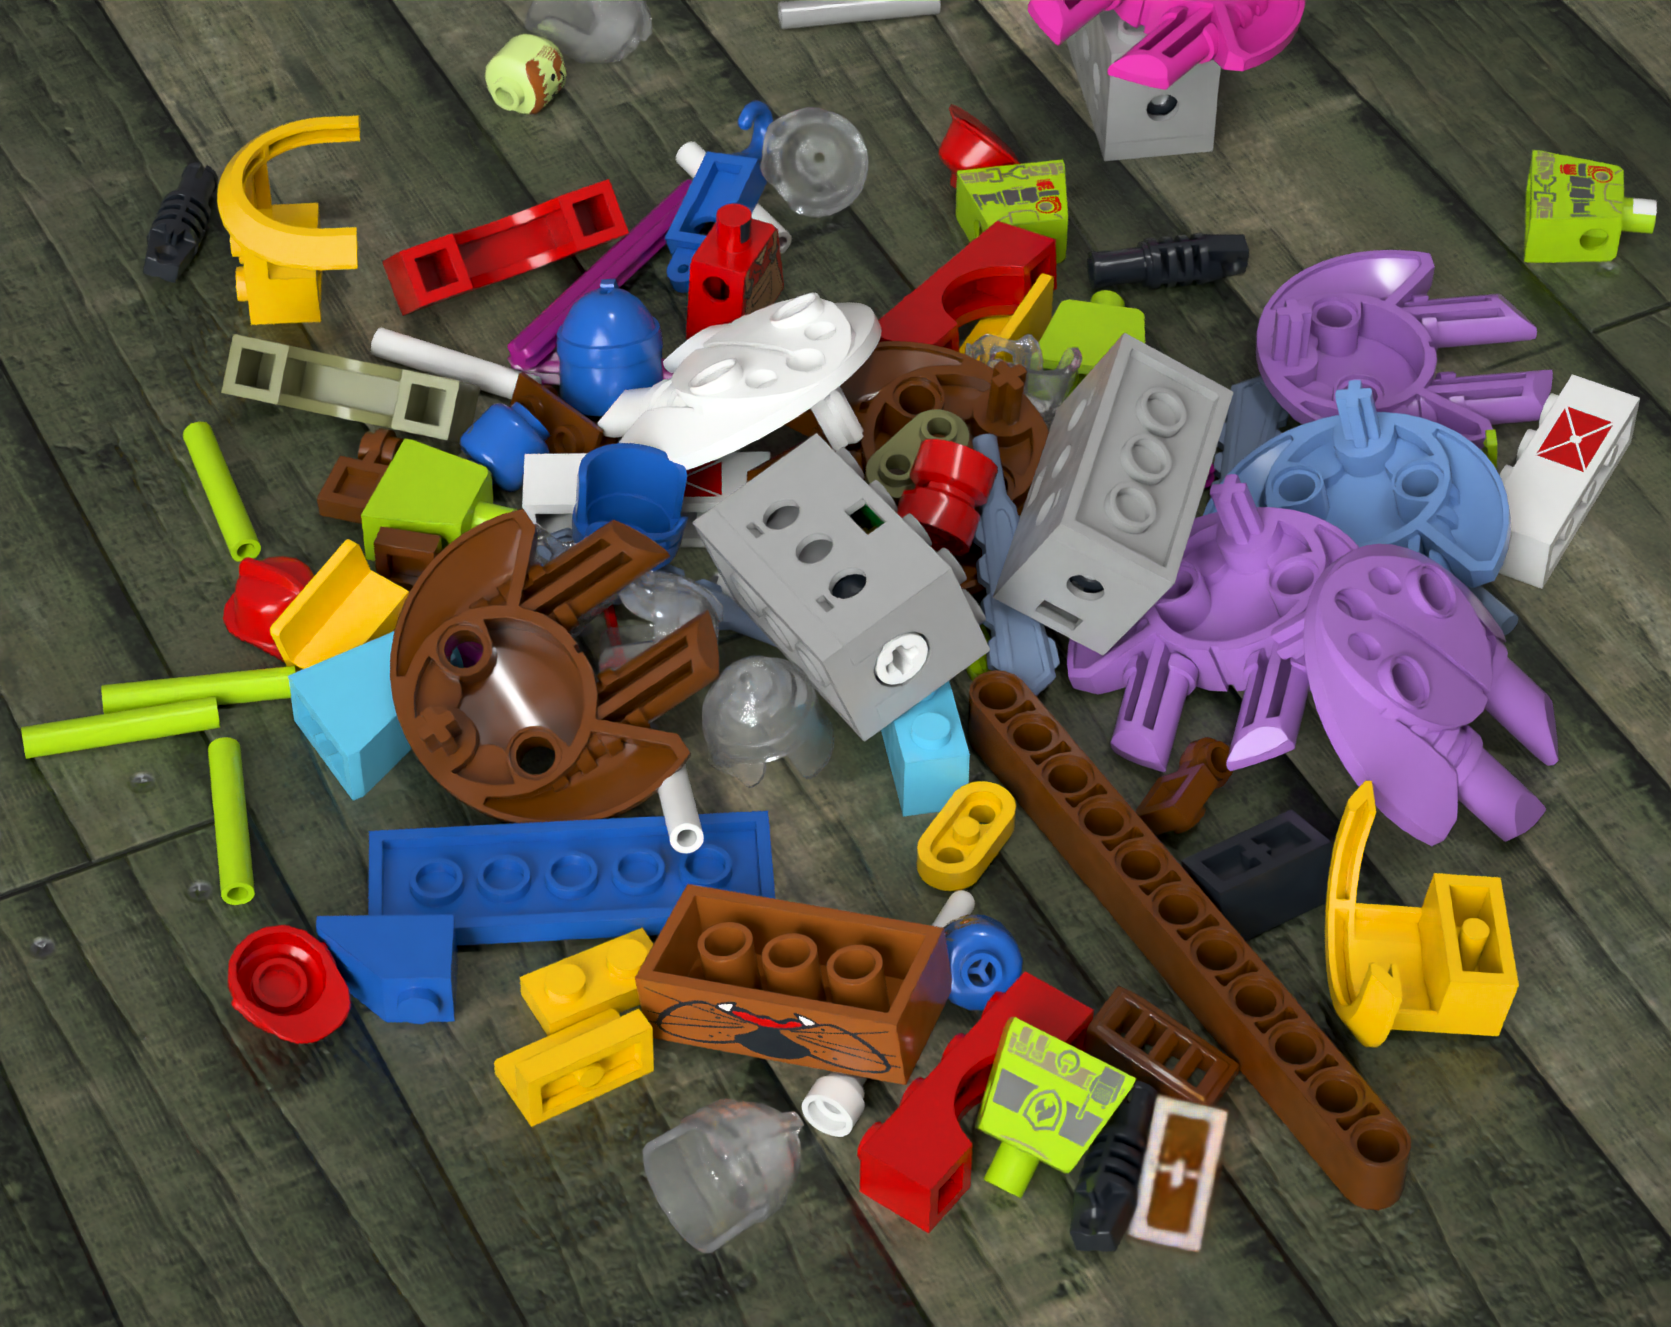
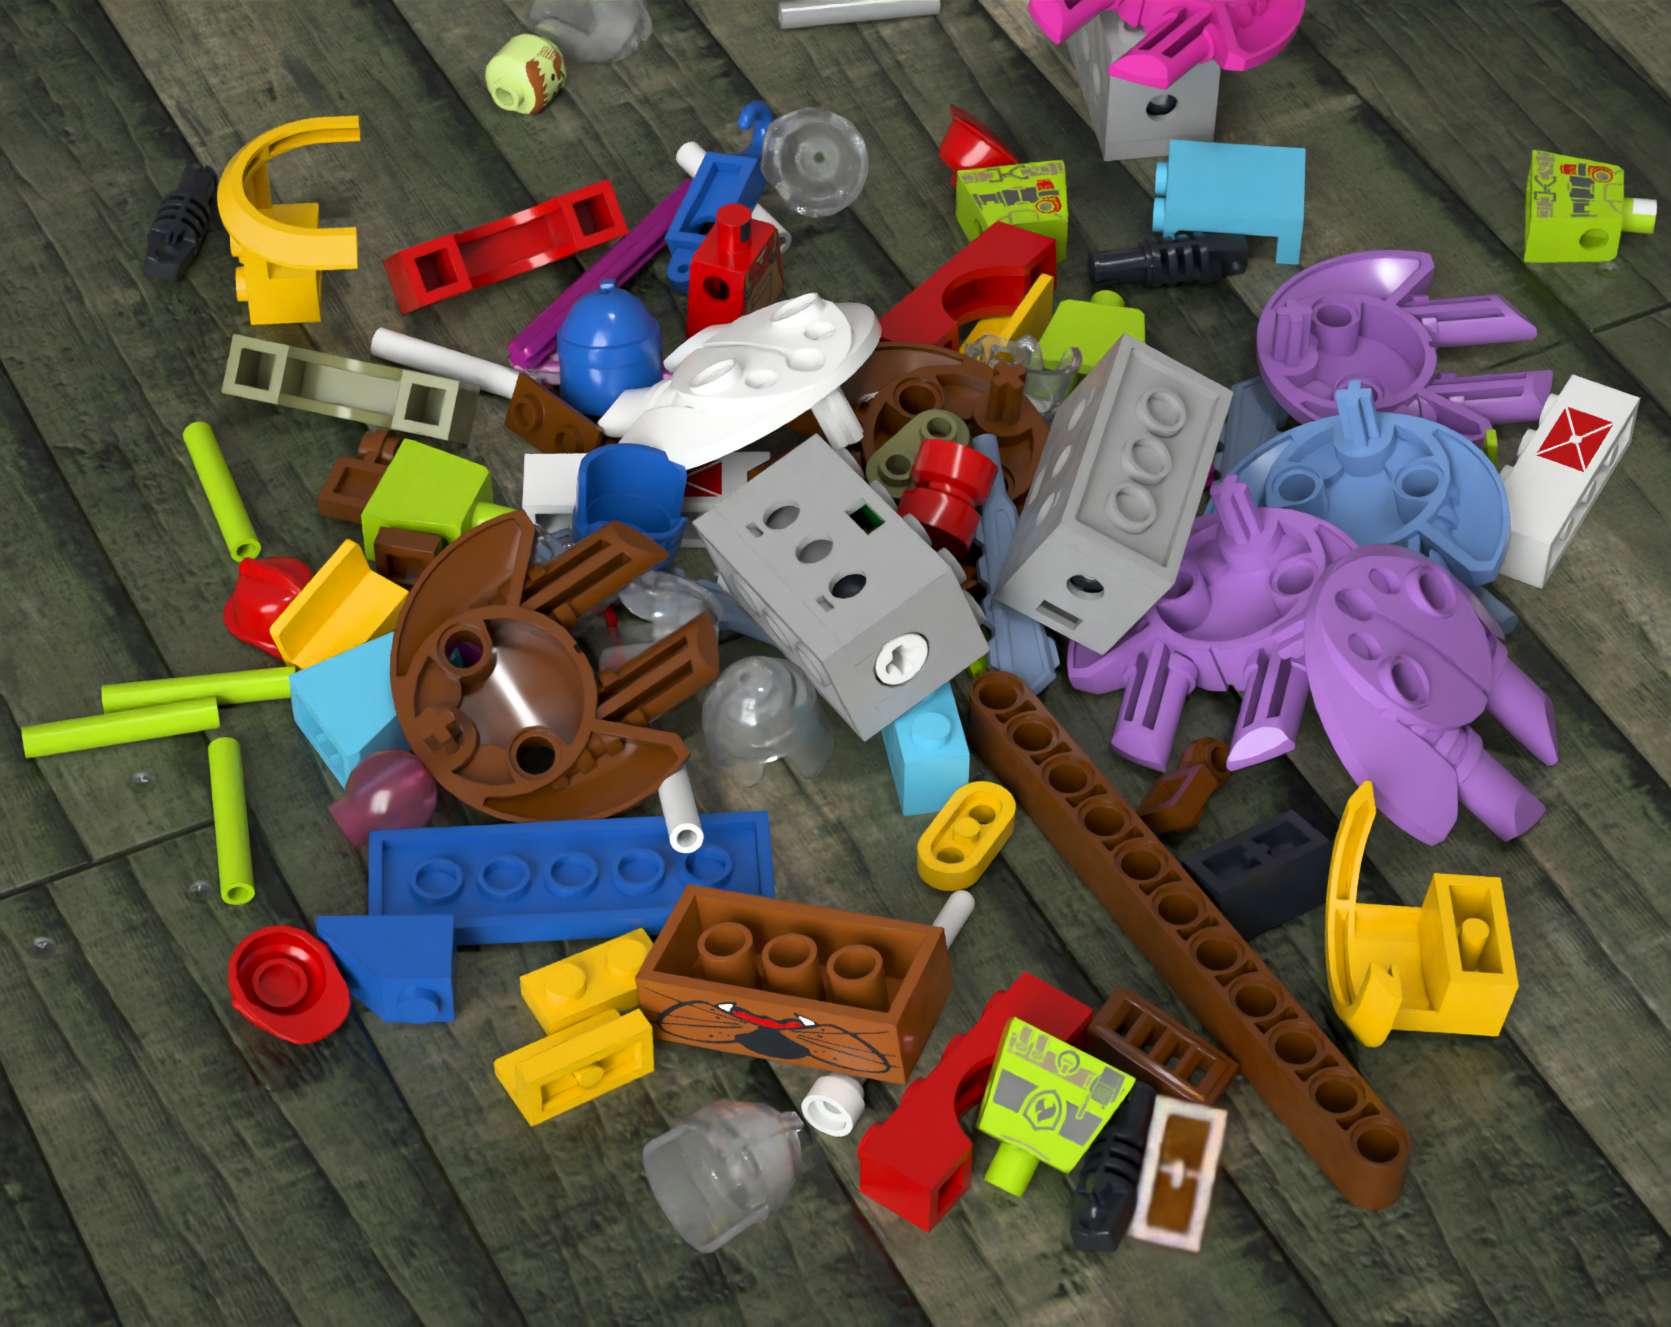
blue head [460,402,551,492] -> none
blue head [944,914,1023,1010] -> none
none -> clear pink piece [326,749,437,850]
none -> medium azure panel [1152,140,1306,265]

